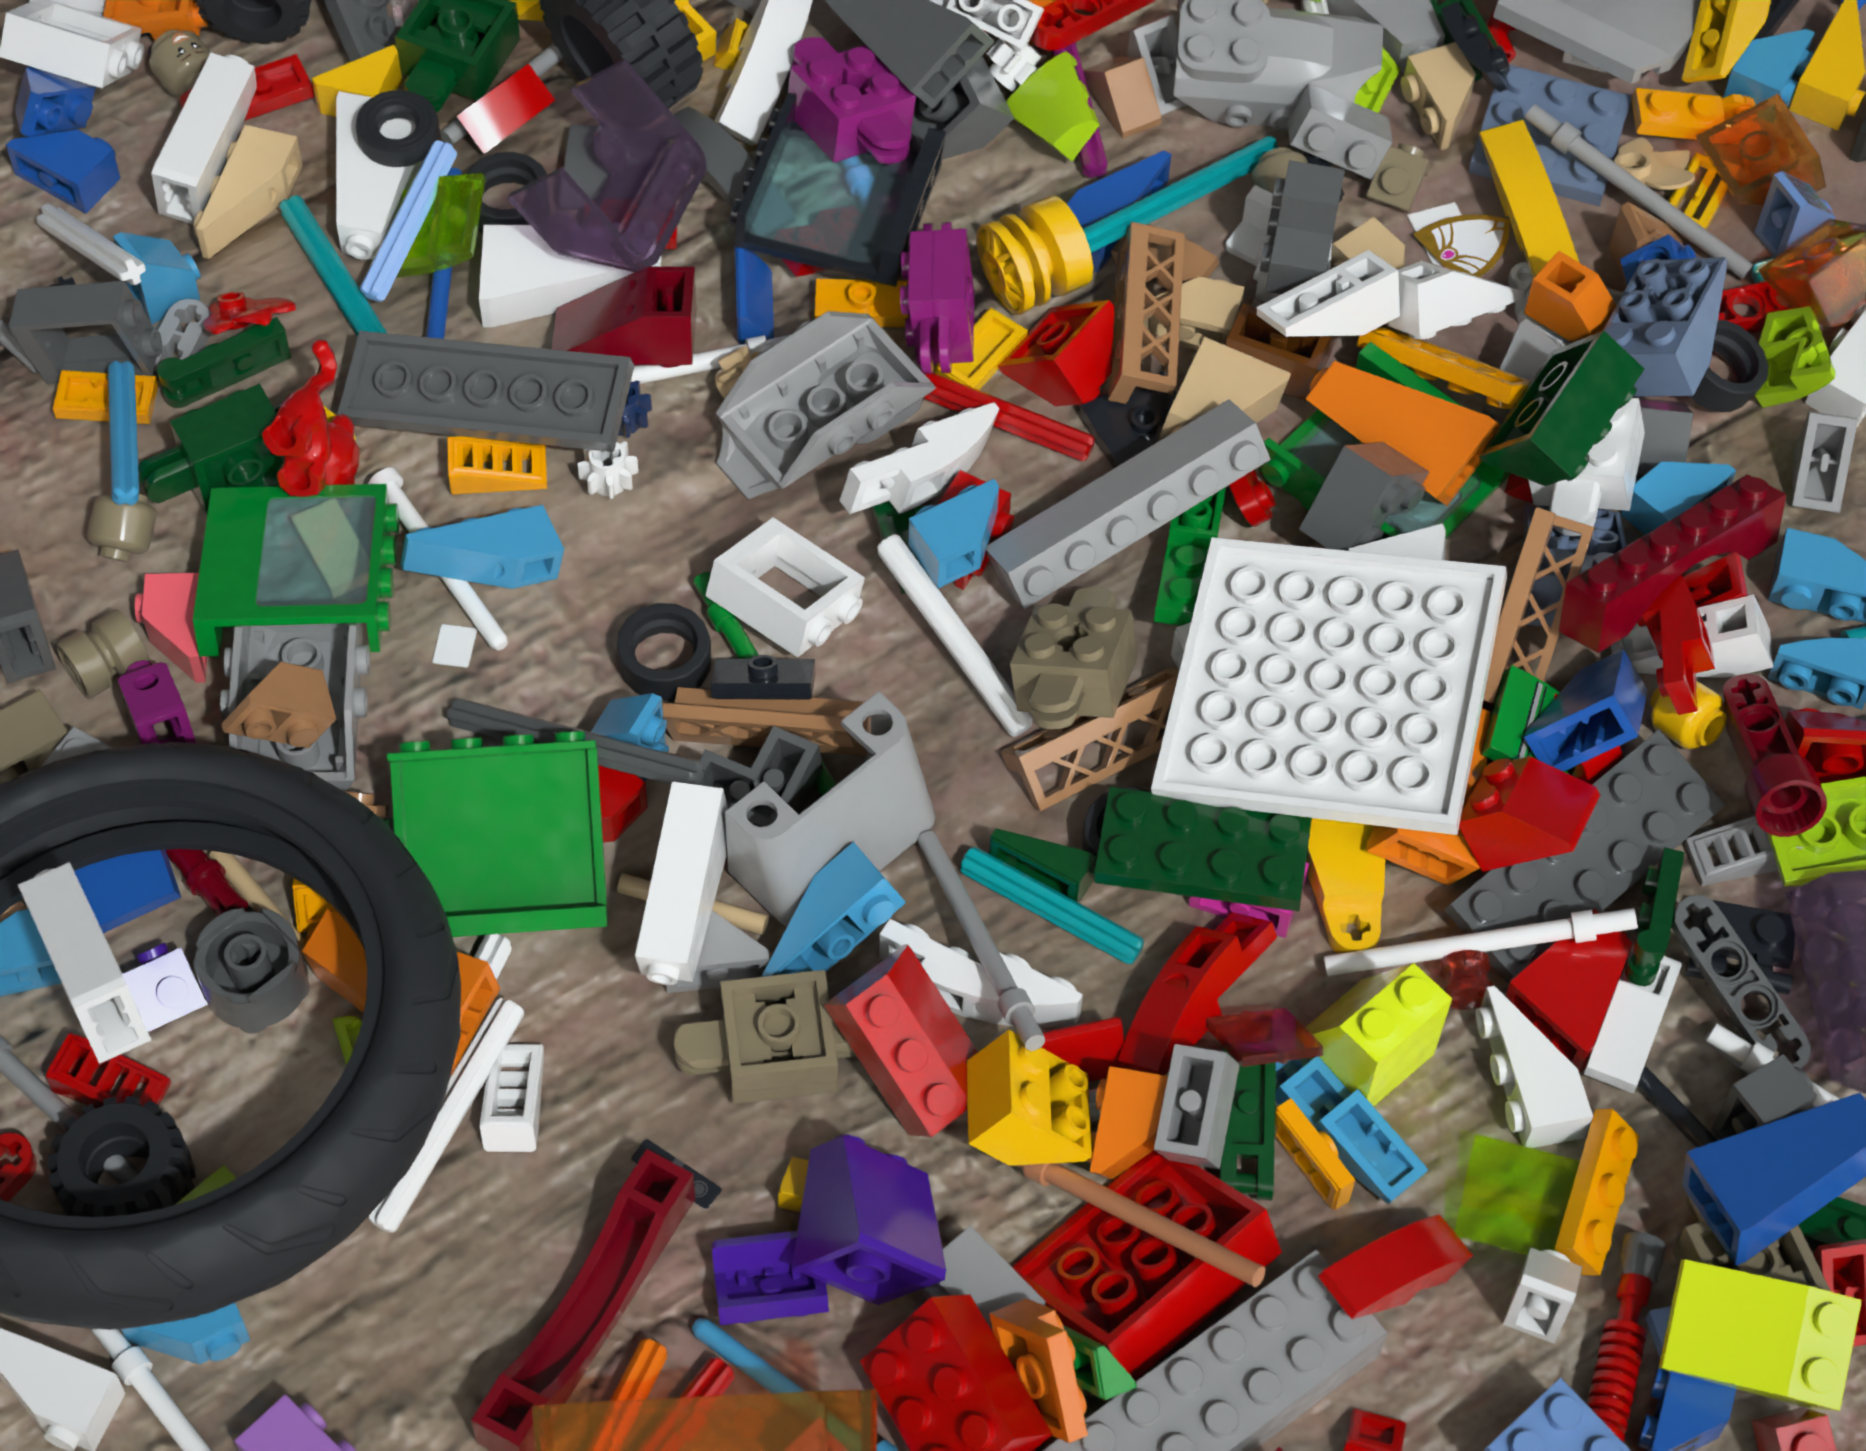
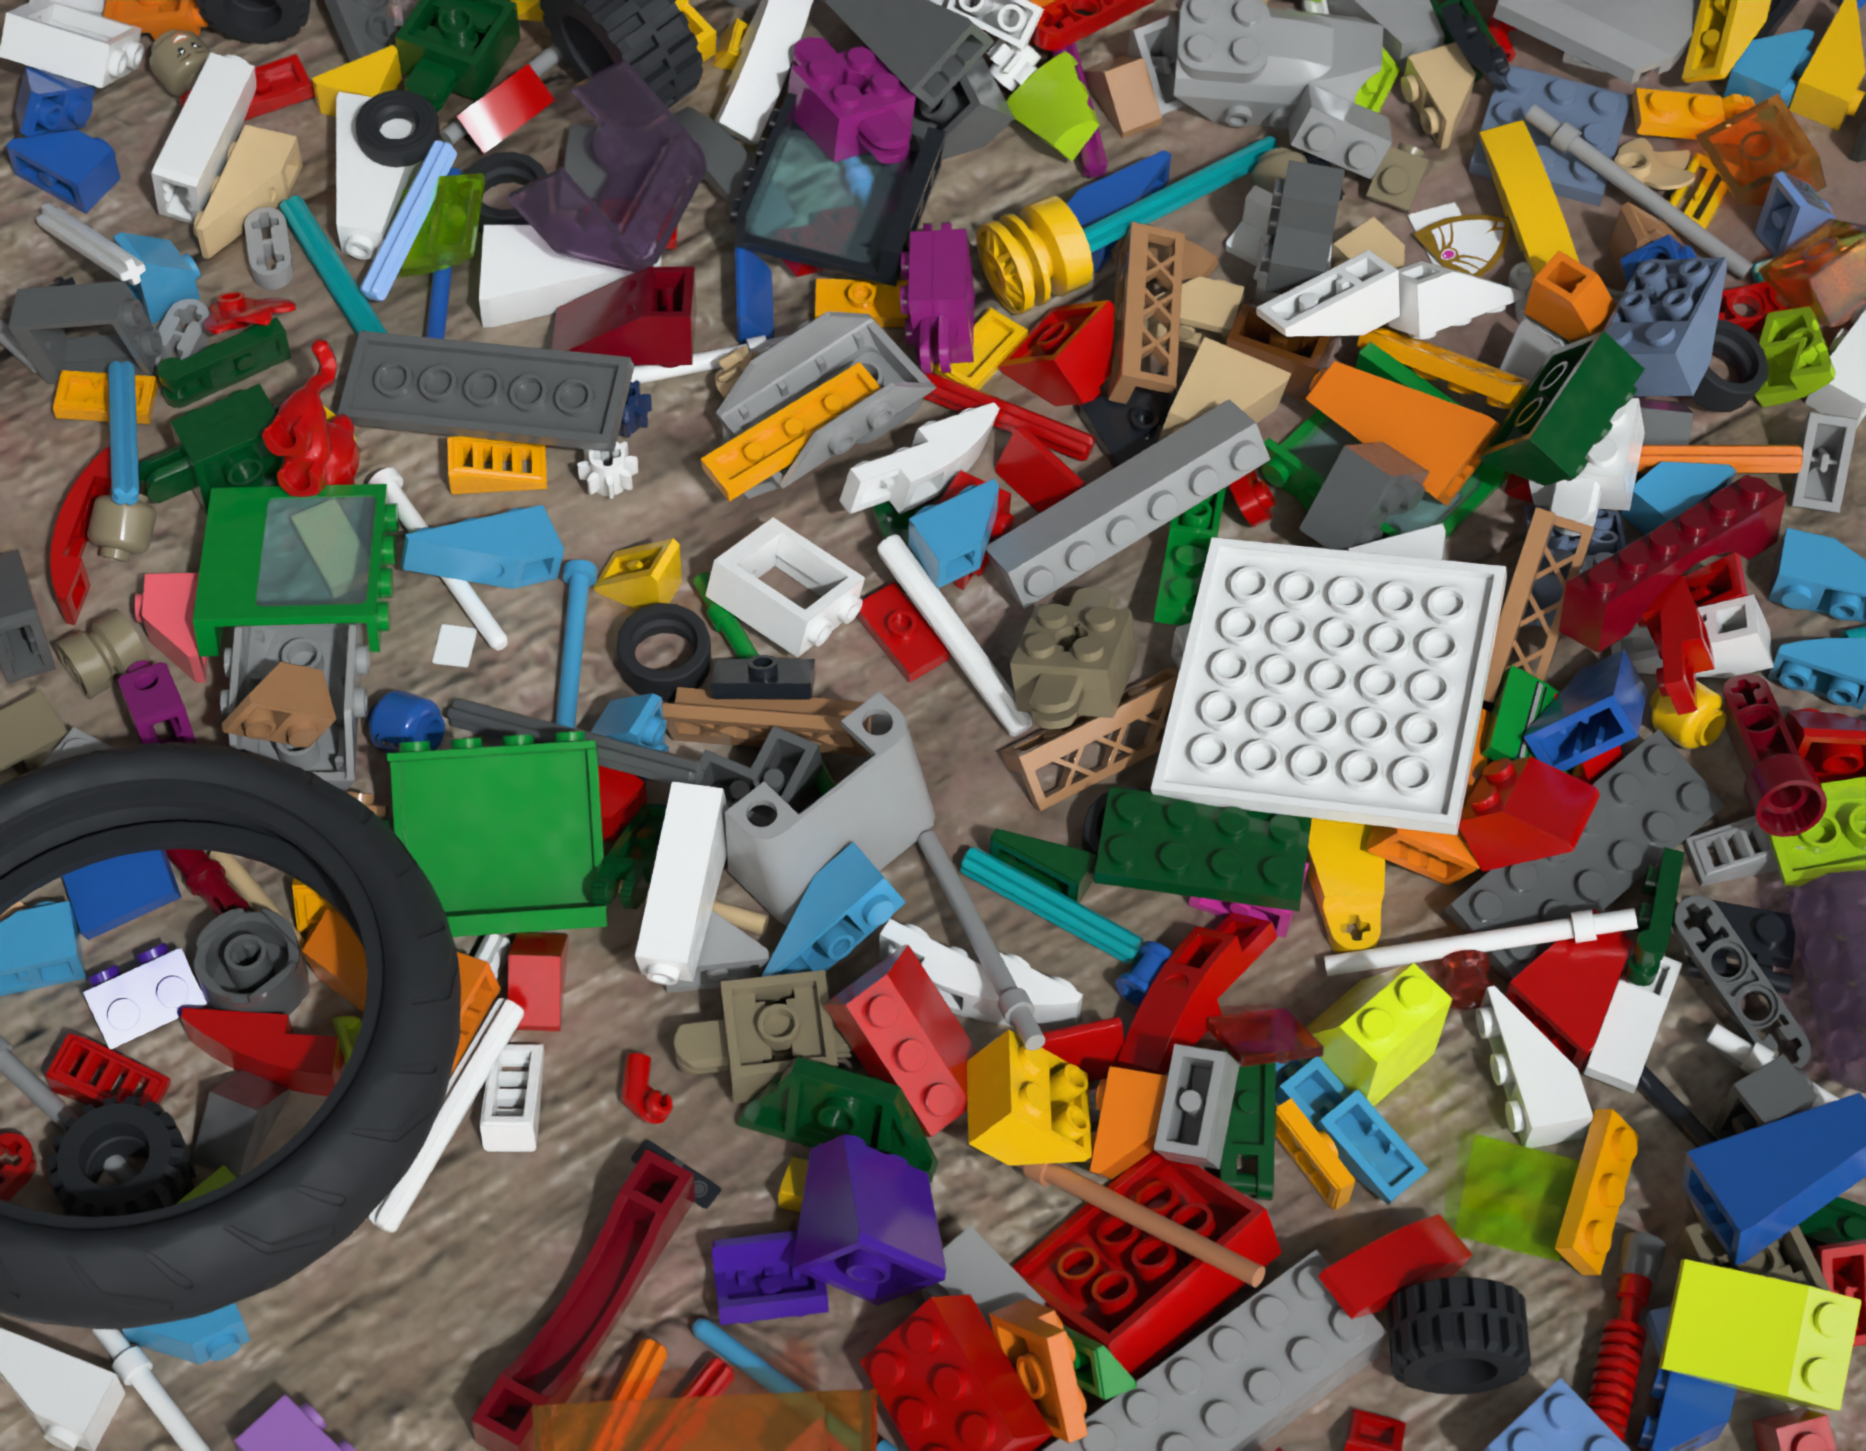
white slope [18,862,151,1064] -> none
white slope [1503,1248,1582,1344] -> none
none -> red slope [50,445,111,625]
none -> red slope [181,1008,344,1096]
none -> flat silver slope [192,1070,291,1178]
none -> light grey beam [244,207,294,290]
none -> blue head [368,690,445,753]
none -> slope [508,933,569,1032]
none -> dark azure bar [555,560,598,728]
none -> dark green hinge [591,803,667,910]
none -> yellow slope [593,538,682,610]
none -> red arm [621,1053,673,1124]
none -> light orange plate [701,362,882,502]
none -> dark green wing [737,1057,938,1183]
none -> red plate [856,582,950,683]
none -> red slope [995,425,1086,514]
none -> blue bush [1115,941,1173,1007]
none -> black tyre [1387,1277,1531,1395]
none -> orange axle [1637,445,1803,473]

